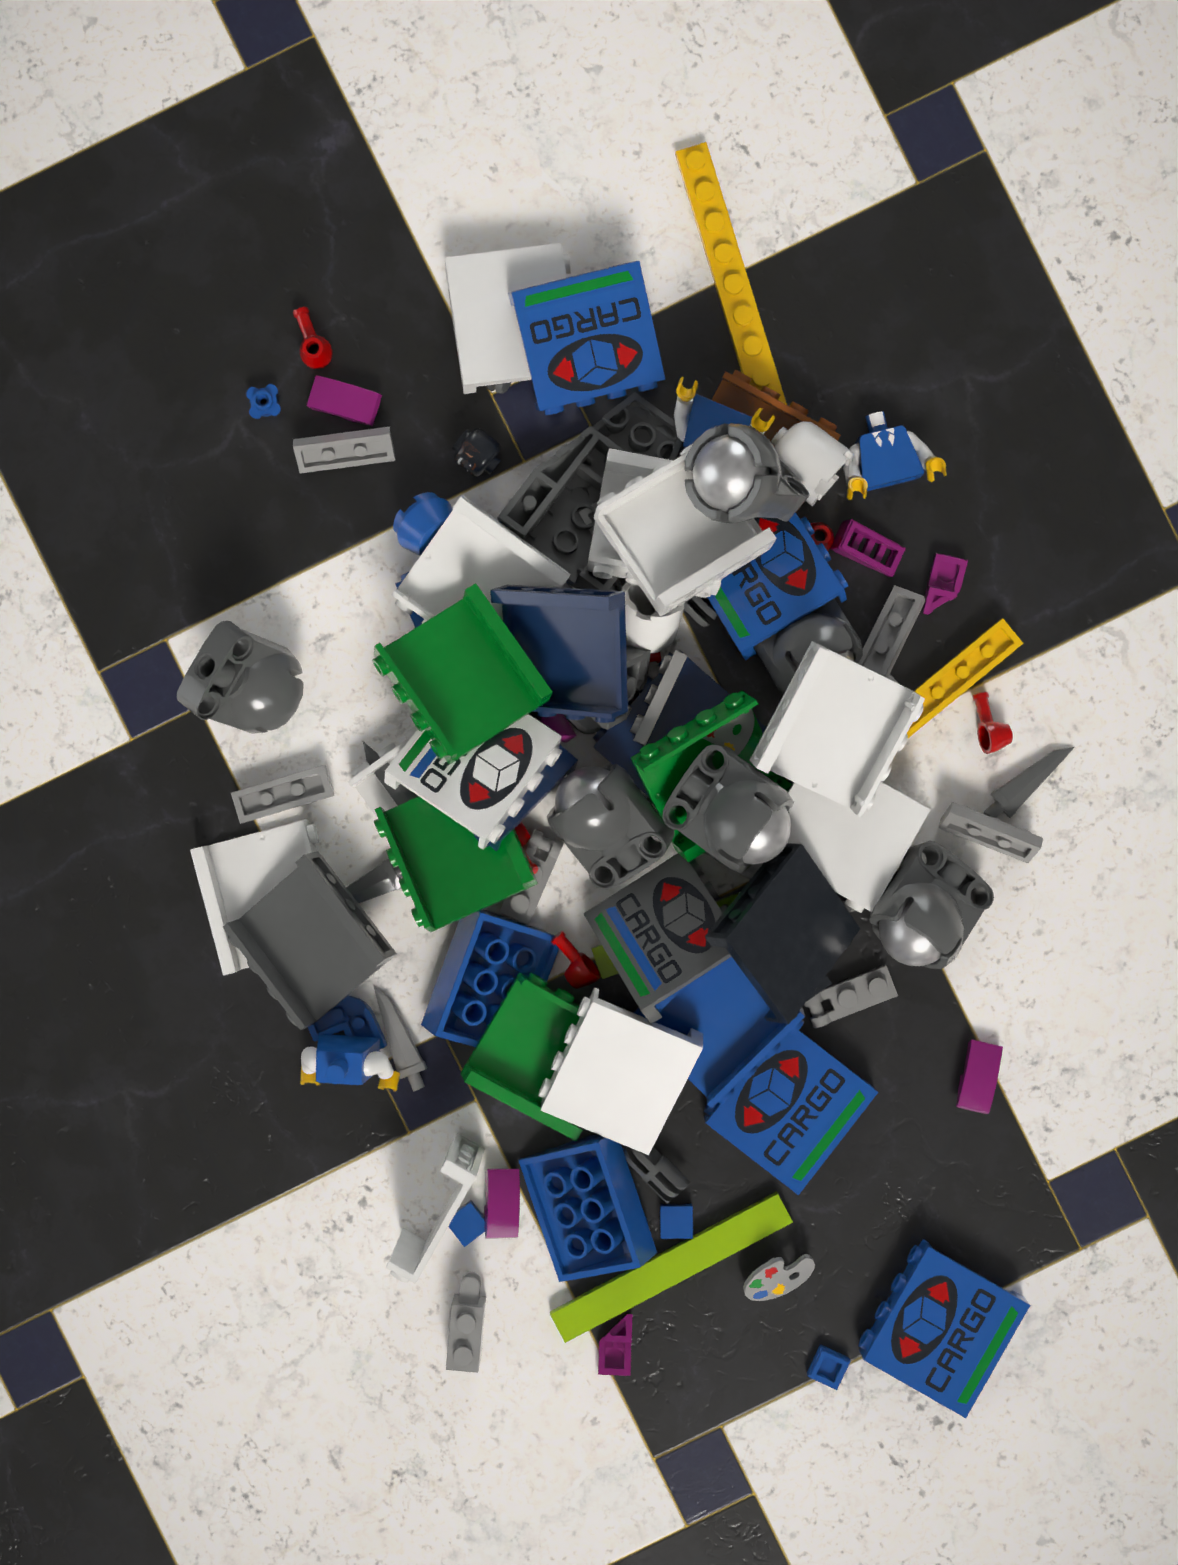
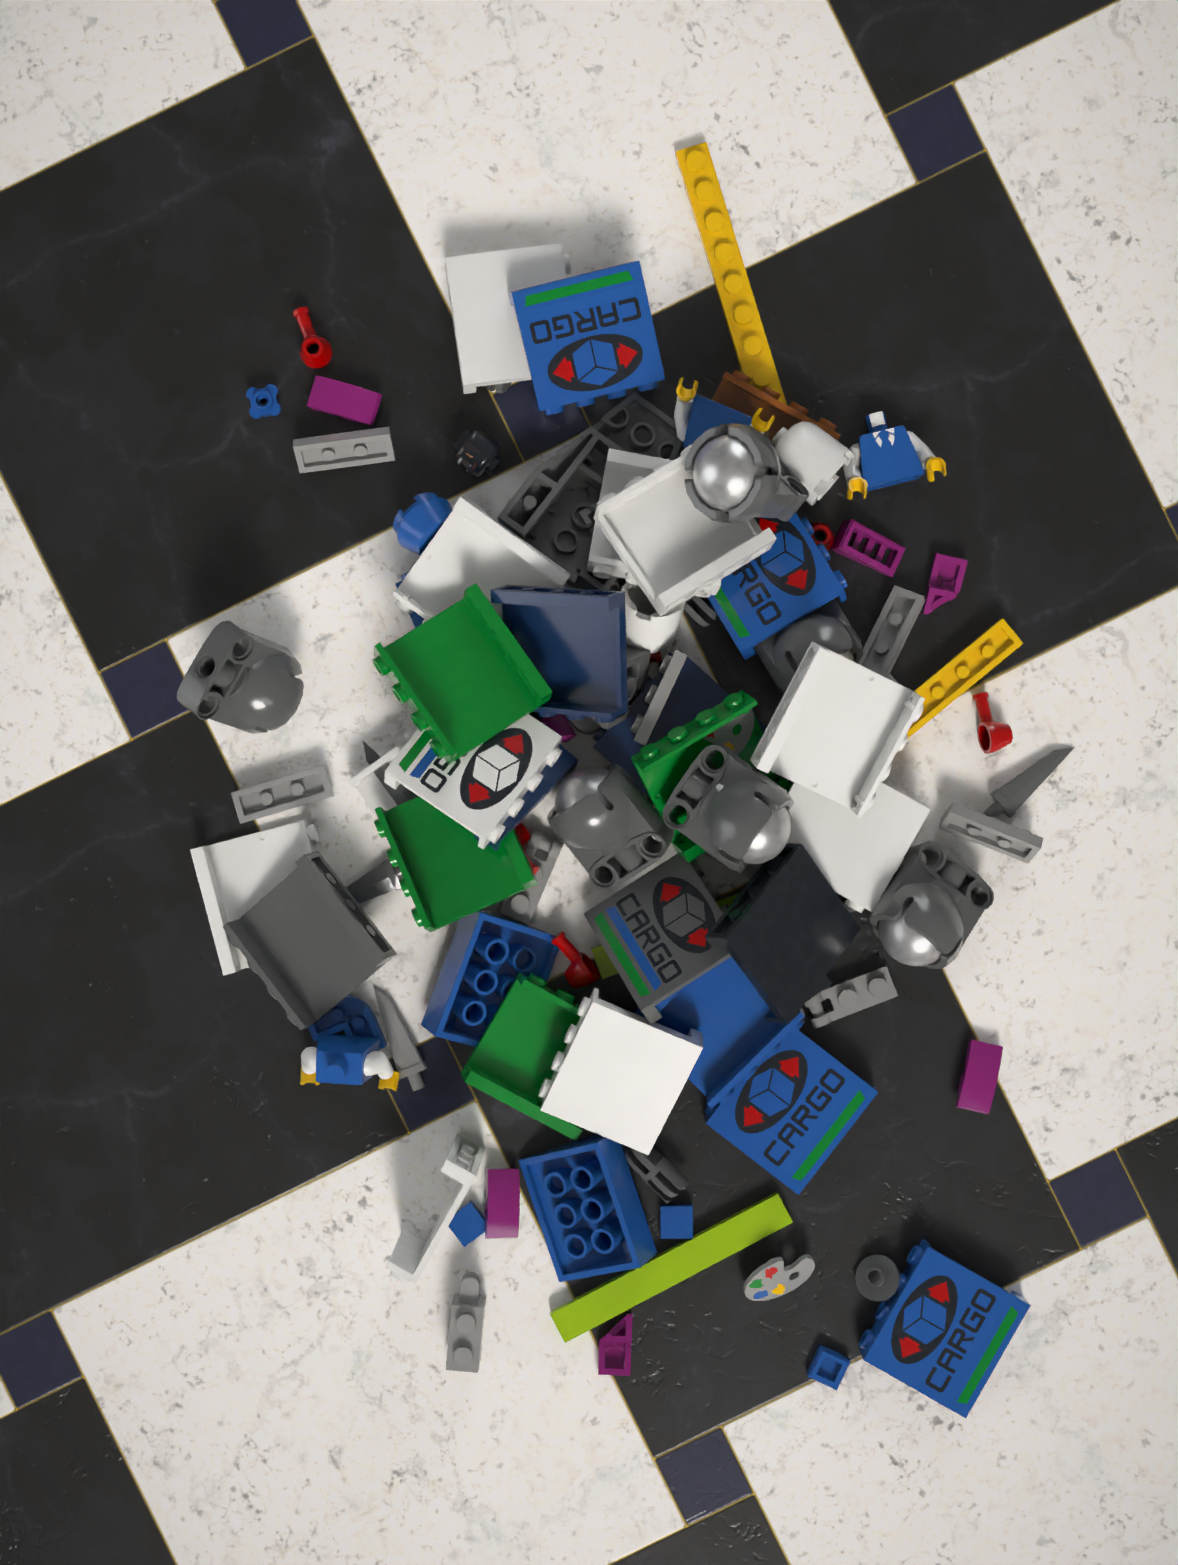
none -> dark grey piece [855,1254,900,1302]

